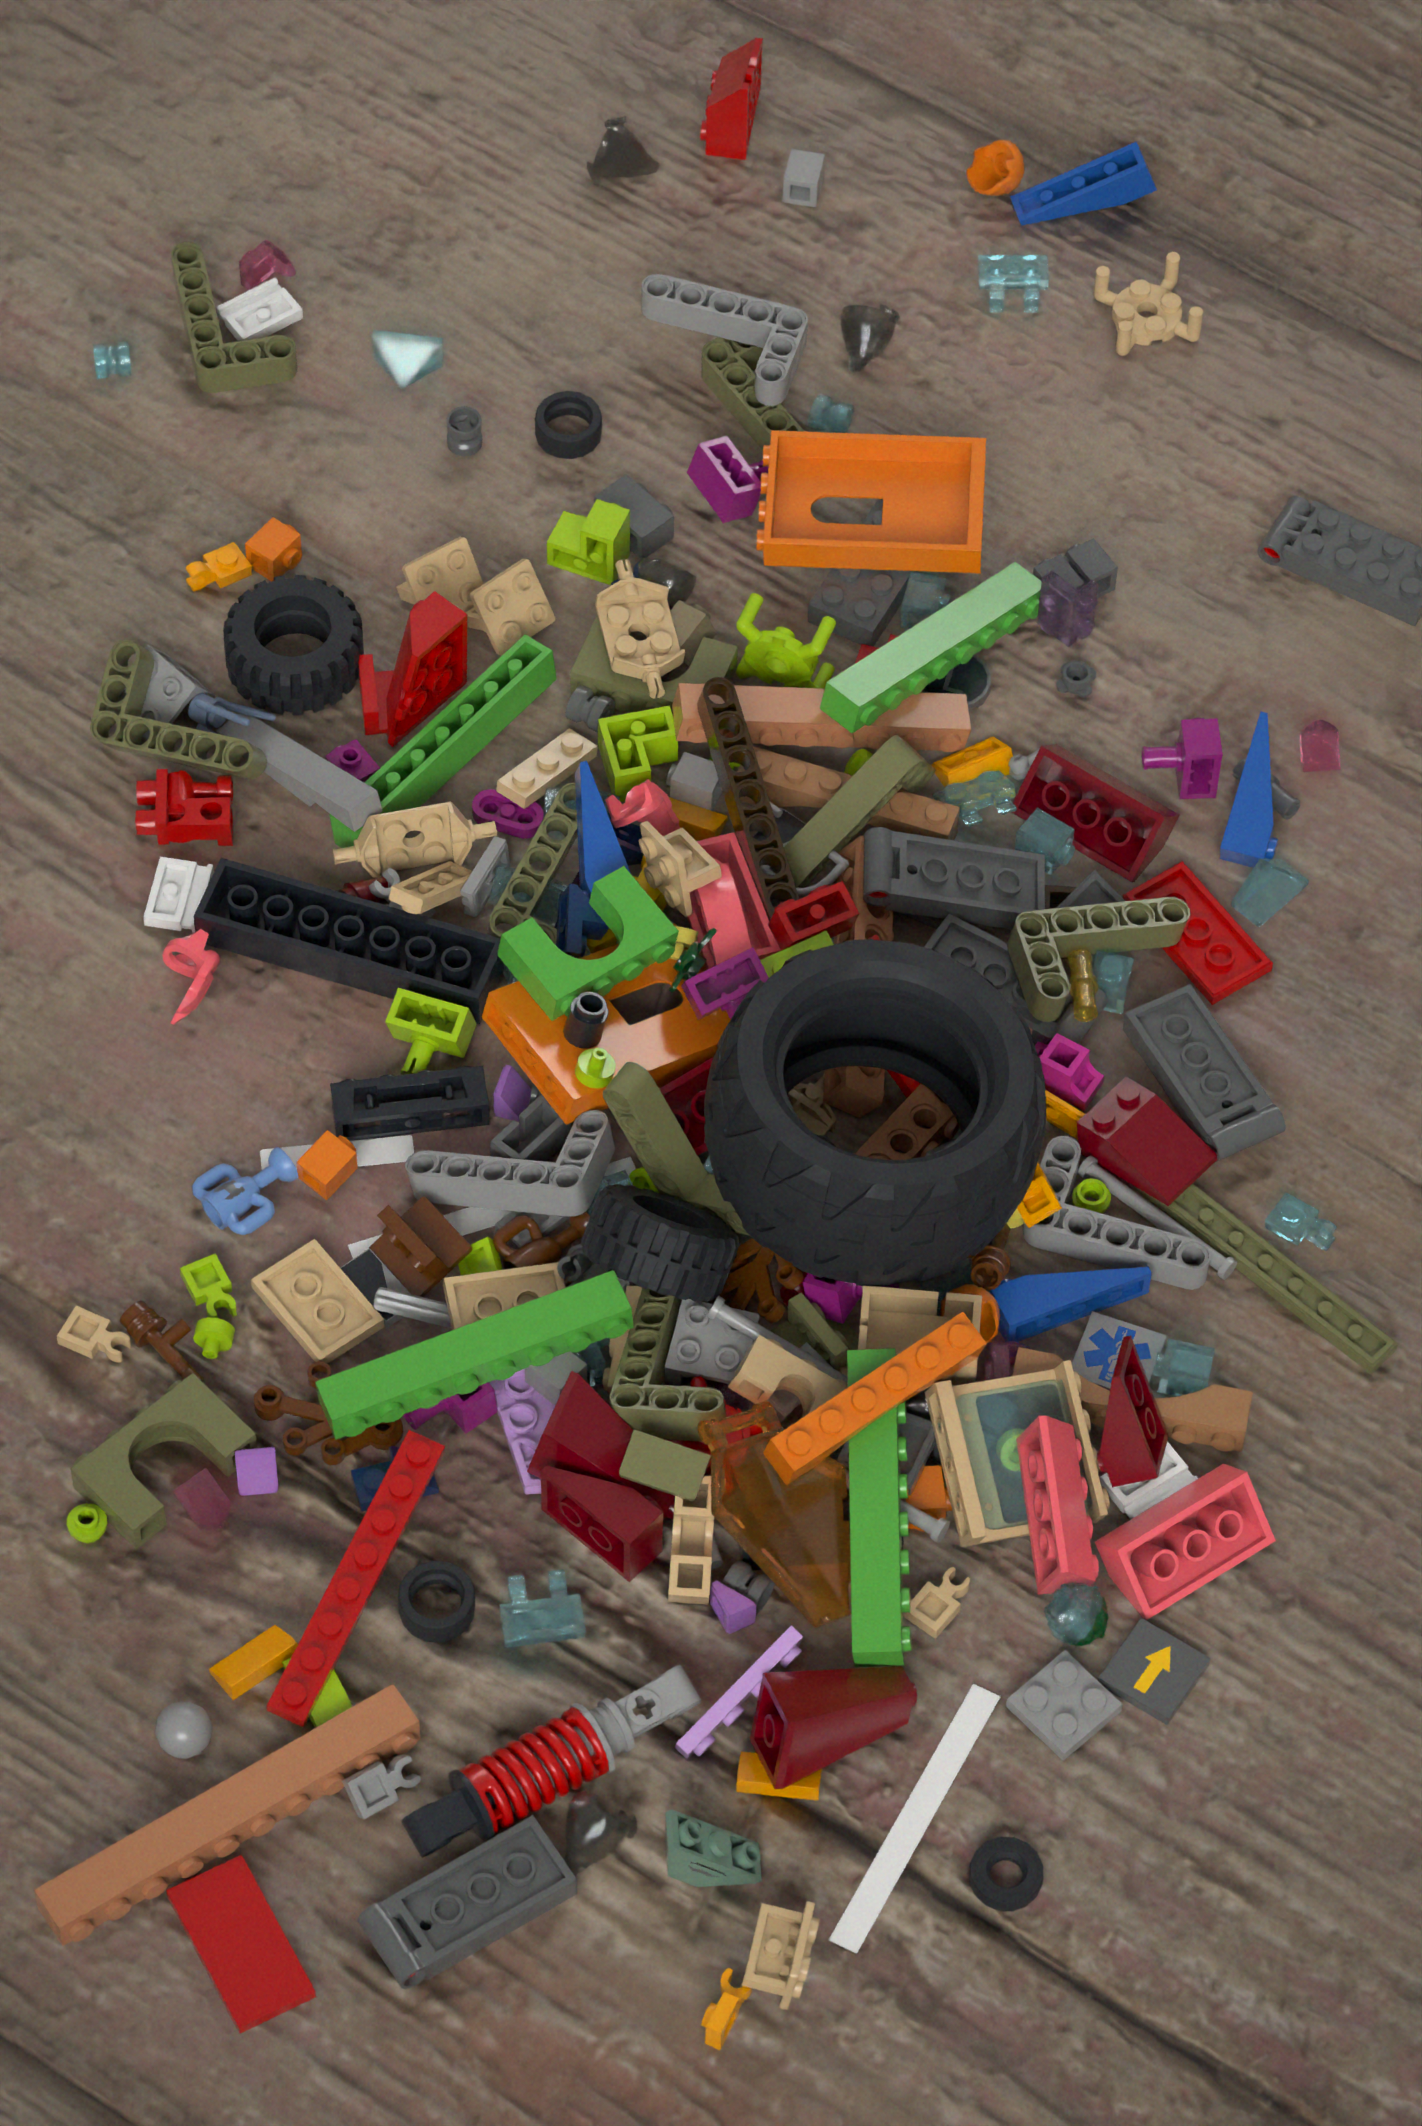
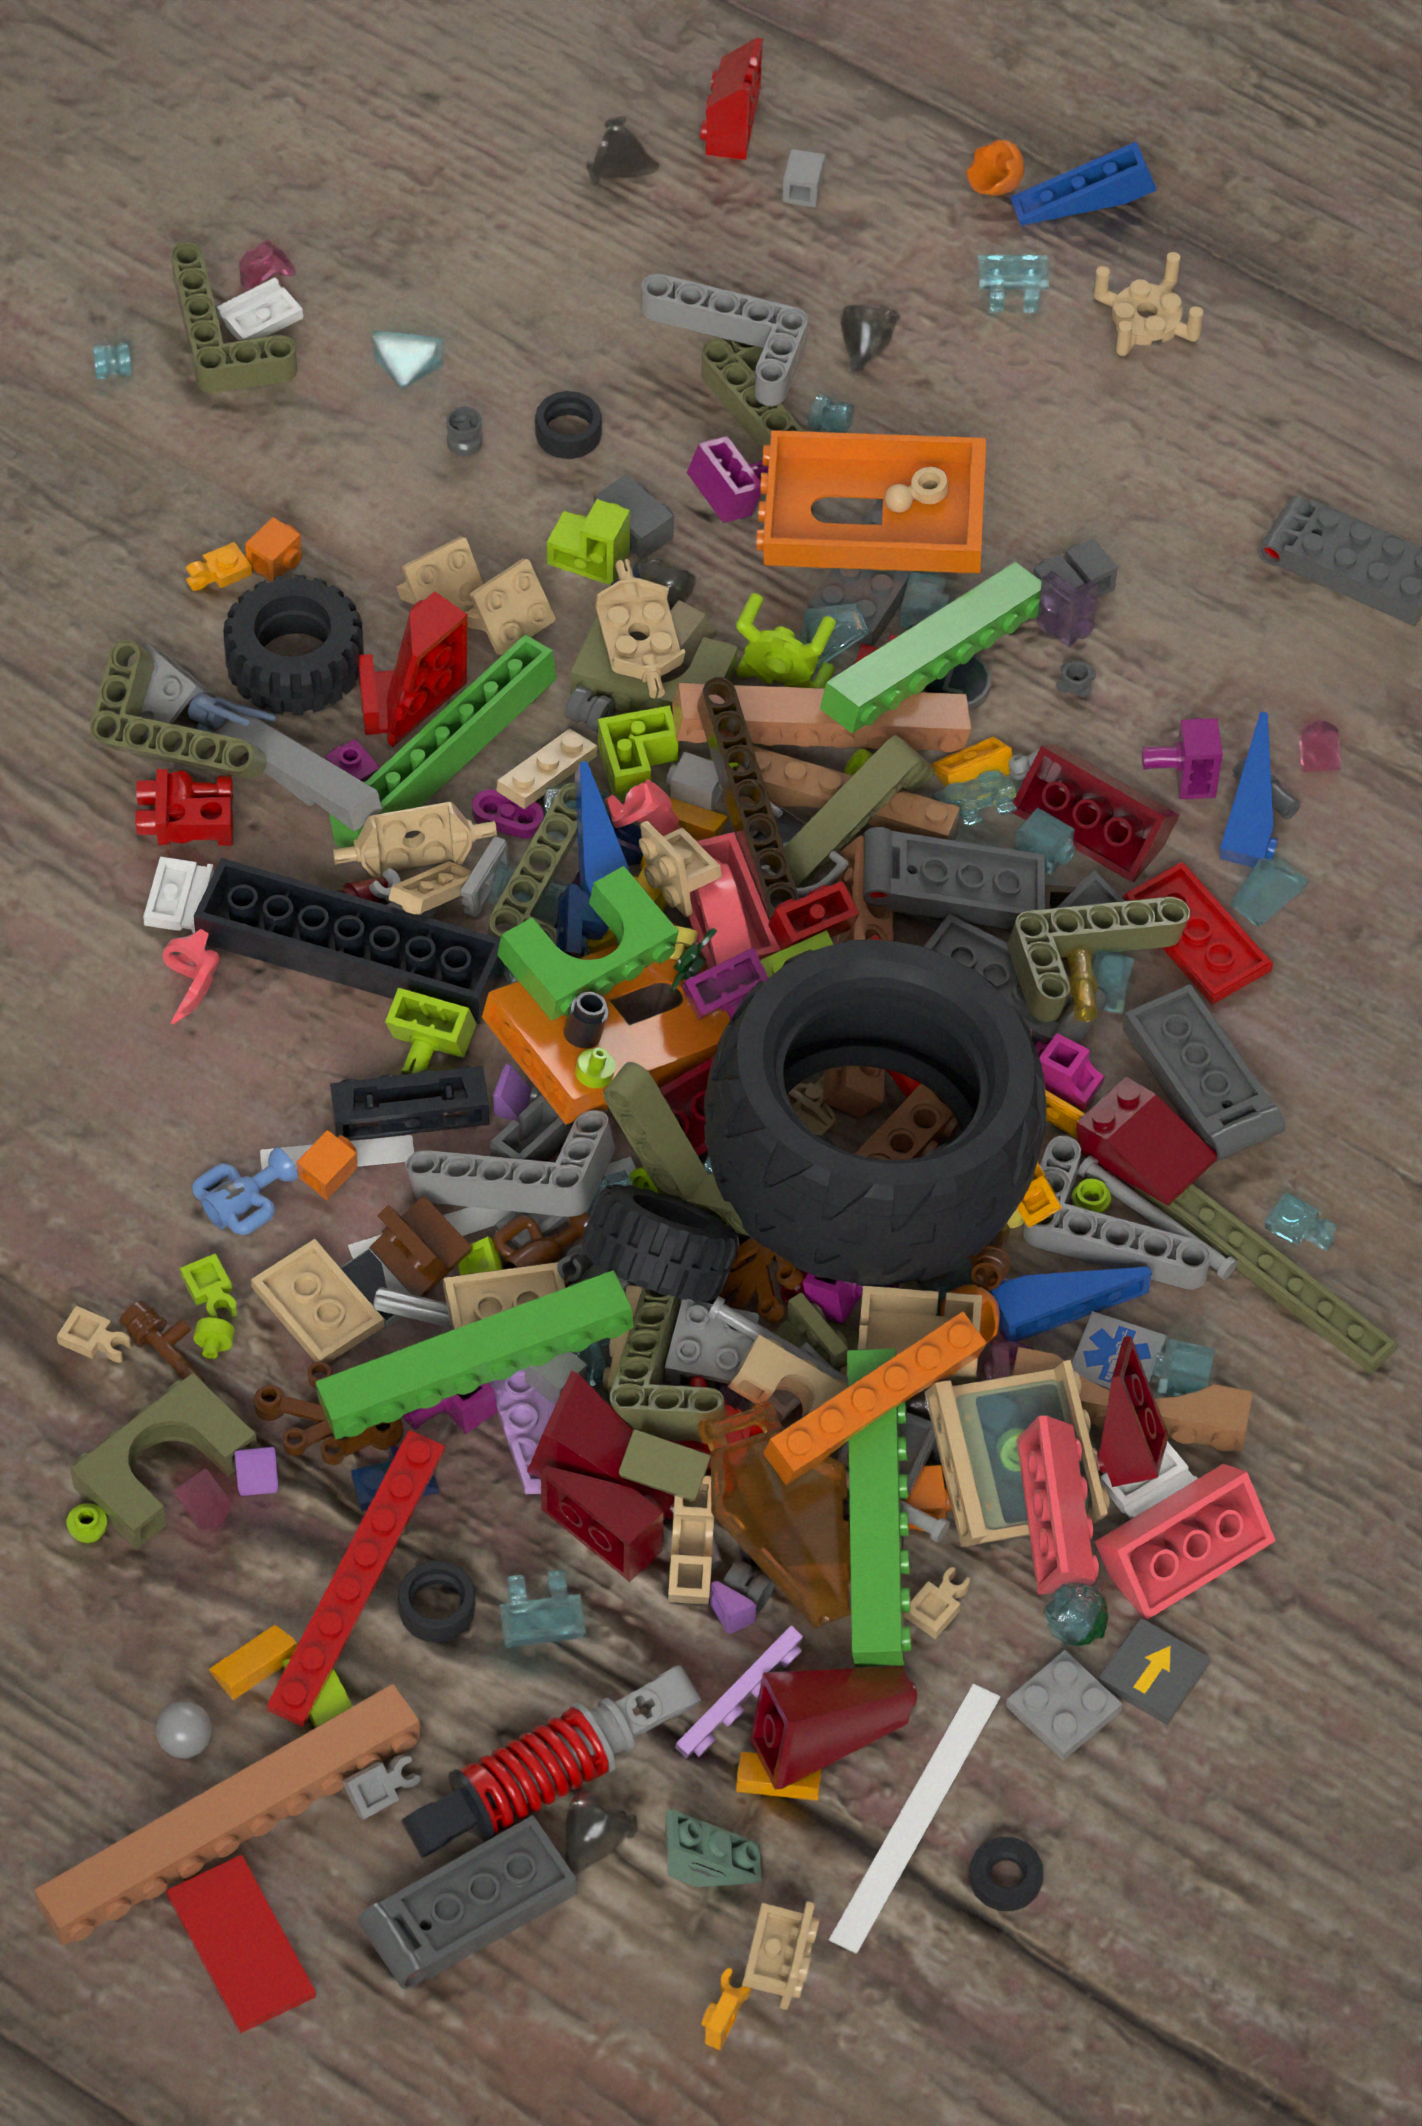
none -> clear light blue slope [798,603,869,669]
none -> tan plate [884,467,948,513]

